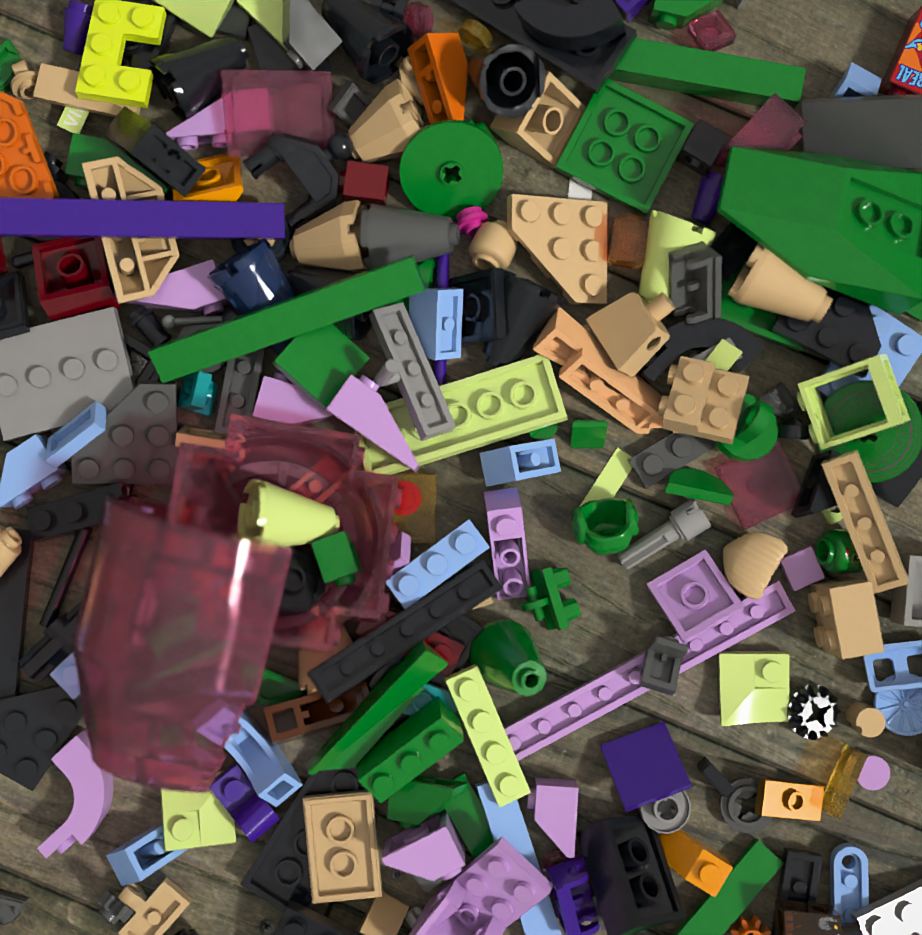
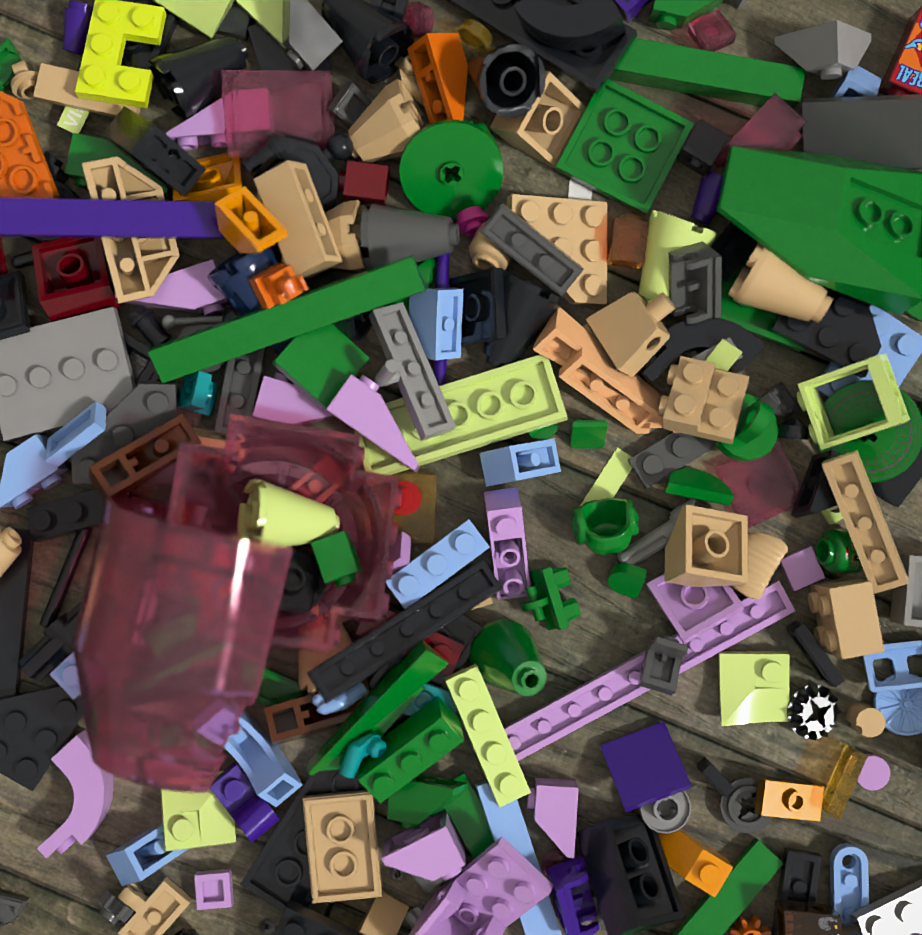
none -> reddish brown slope [88,414,202,506]
none -> lavender plate [194,869,234,910]
none -> light orange slope [215,186,288,253]
none -> orange piece [249,263,308,309]
none -> tan brick [254,160,343,279]
none -> light blue arm [312,682,367,715]
none -> teal arm [339,733,386,778]
none -> dark grey tile [480,202,584,297]
none -> green tile [608,563,647,599]
none -> tan slope [665,504,748,587]
none -> light grey slope [774,20,872,80]
none -> black tile [786,620,845,687]

